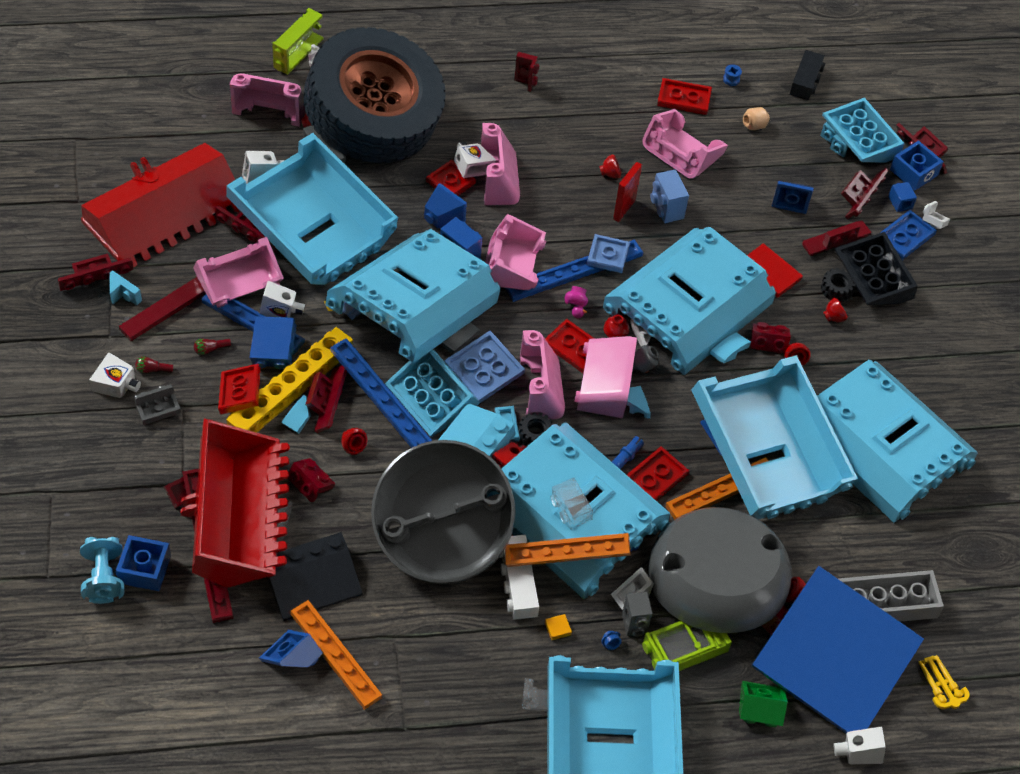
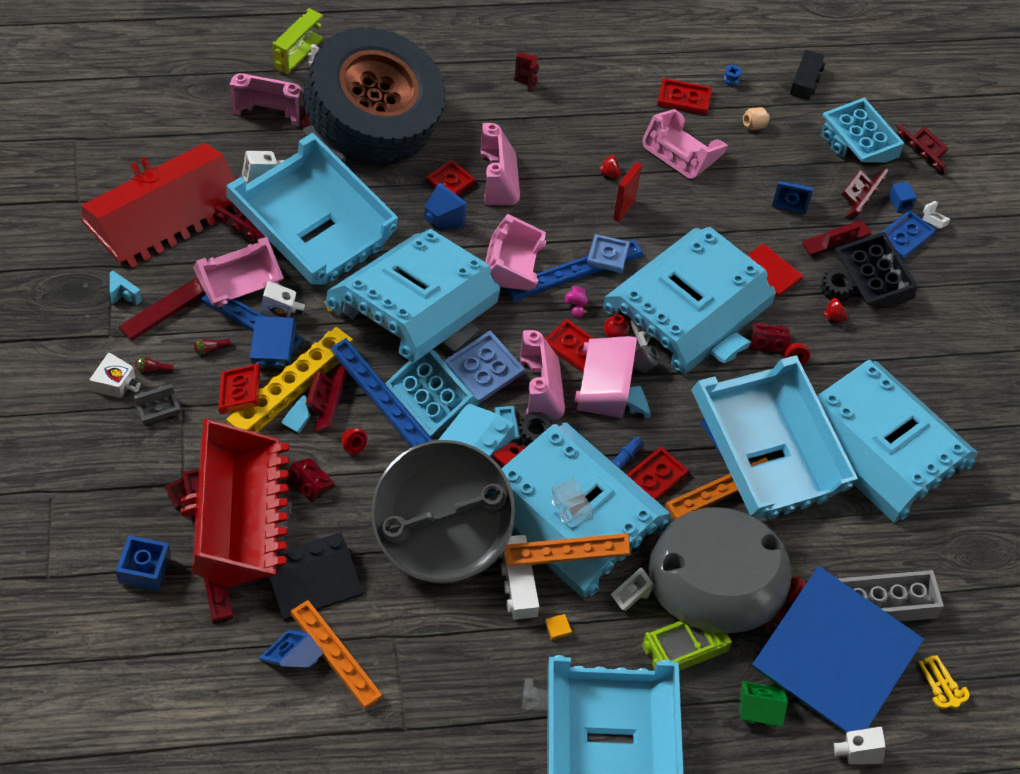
dark red bracket [58,253,133,291] -> none
medium azure piece [80,537,124,604] -> none
blue brick [440,217,482,260] -> none
white torso [454,141,496,178] -> none
blue plate [601,631,622,650] -> none
dark grey brick [622,592,652,637] -> none
medium blue brick [650,169,689,223] -> none
blue brick [890,140,944,191] -> none

